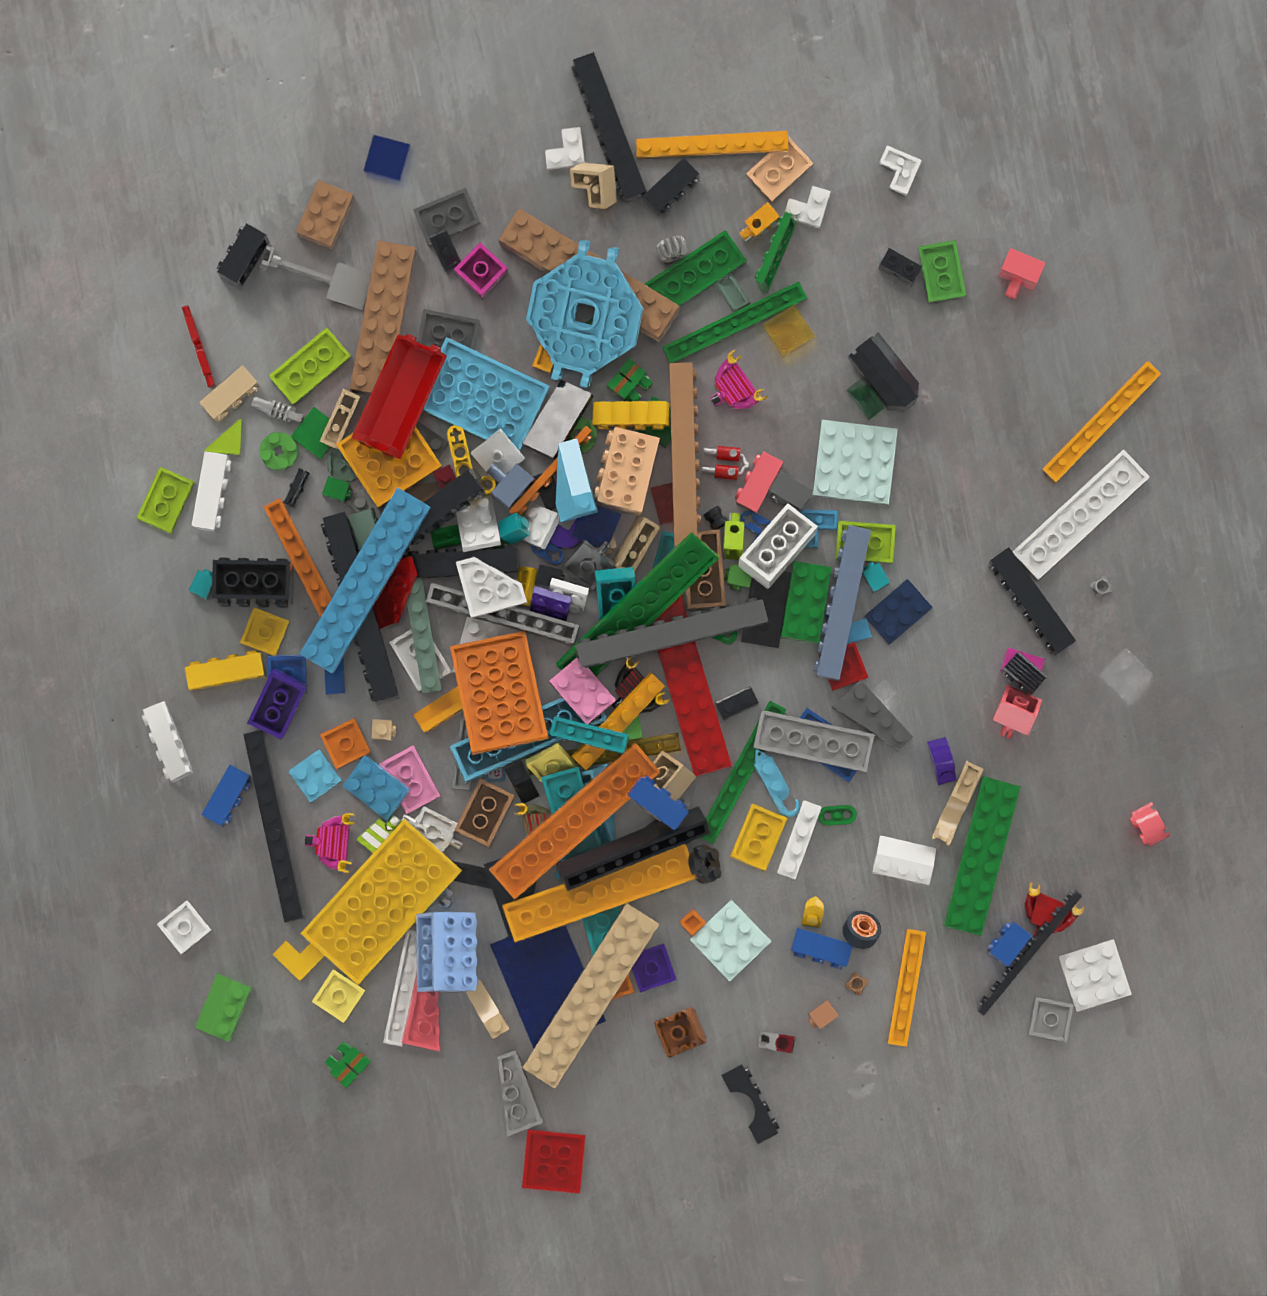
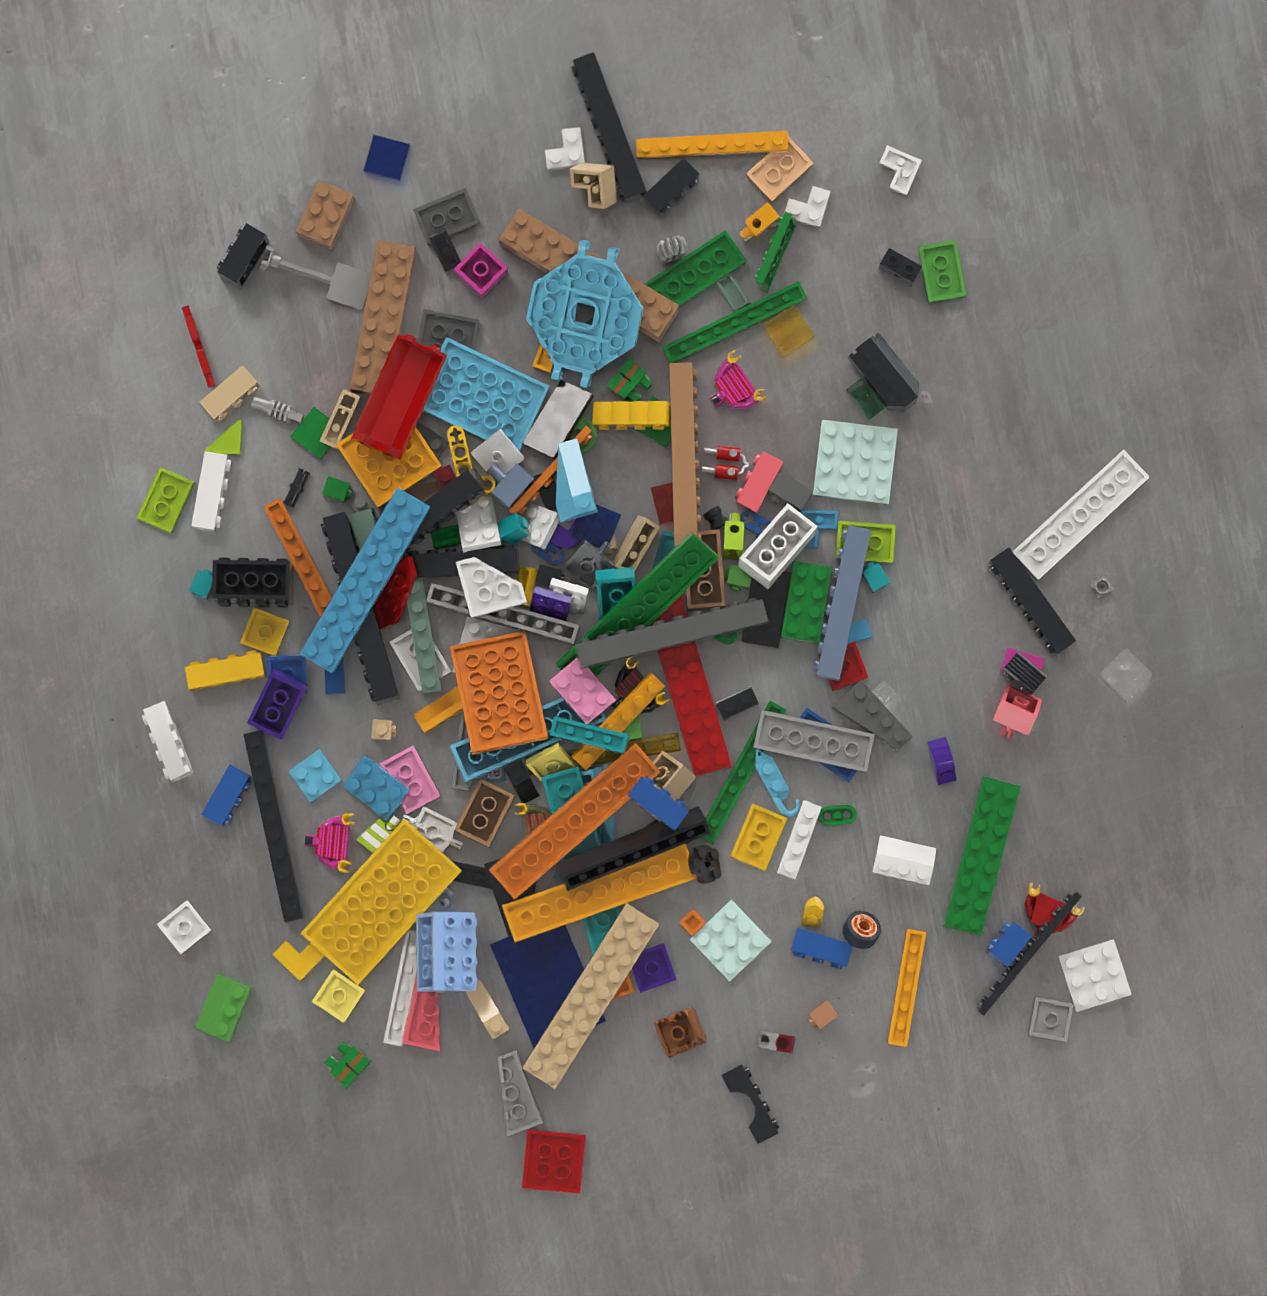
bright green plate [259,432,298,471] -> none
lime plate [269,327,352,406] -> none
orange plate [320,718,371,769] -> none
sand green tile [327,448,358,483] -> none
light nougat brick [593,427,660,516] -> none
medium nougat plate [845,973,868,996] -> none
dark blue plate [864,579,933,645] -> none
tan piece [931,761,984,846] -> none
coral brick [998,248,1045,300] -> none
light orange plate [1042,361,1161,483] -> none
coral brick [1130,802,1170,847] -> none

